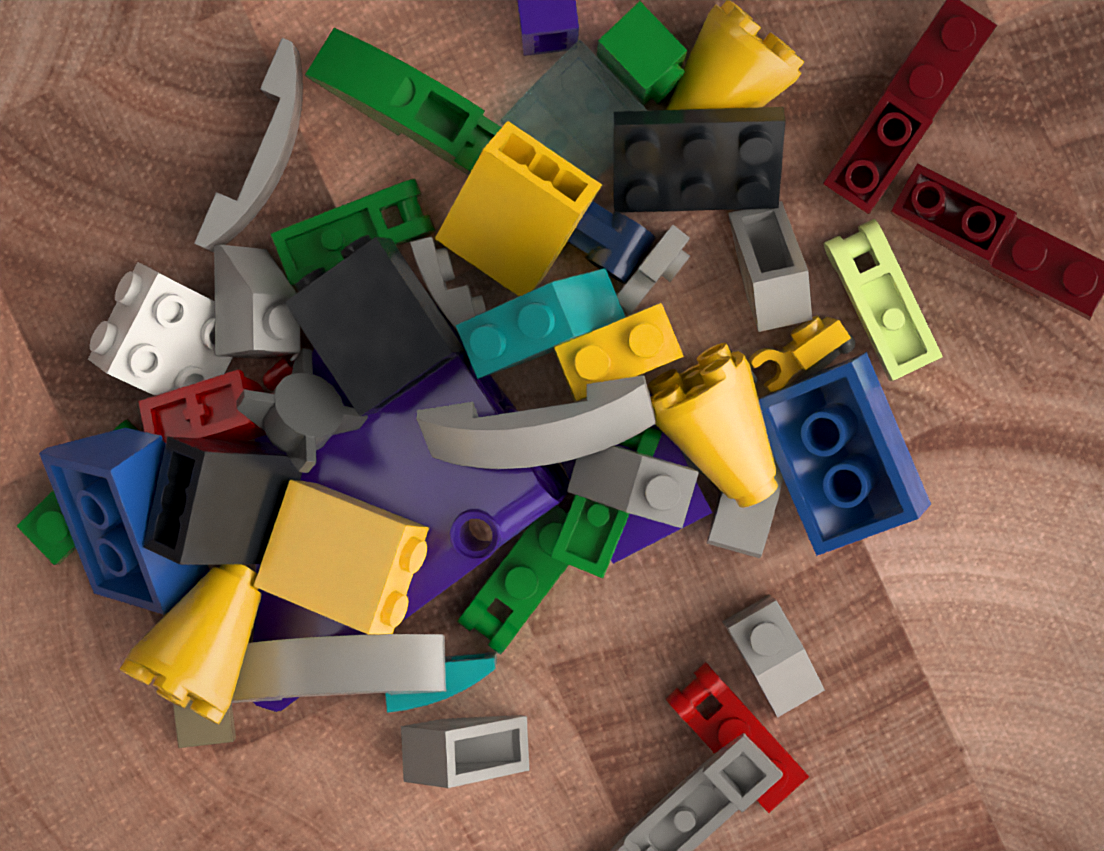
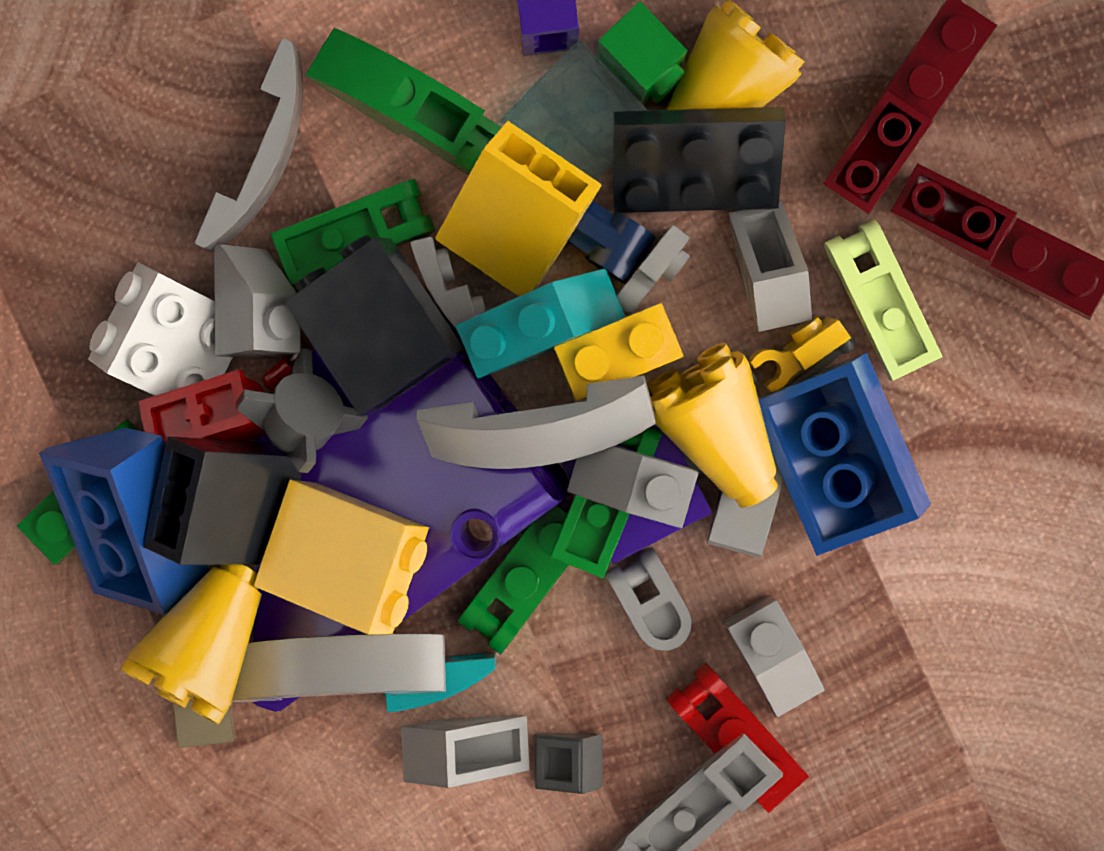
none -> dark grey slope [535,733,603,794]
none -> light grey plate [605,547,692,651]

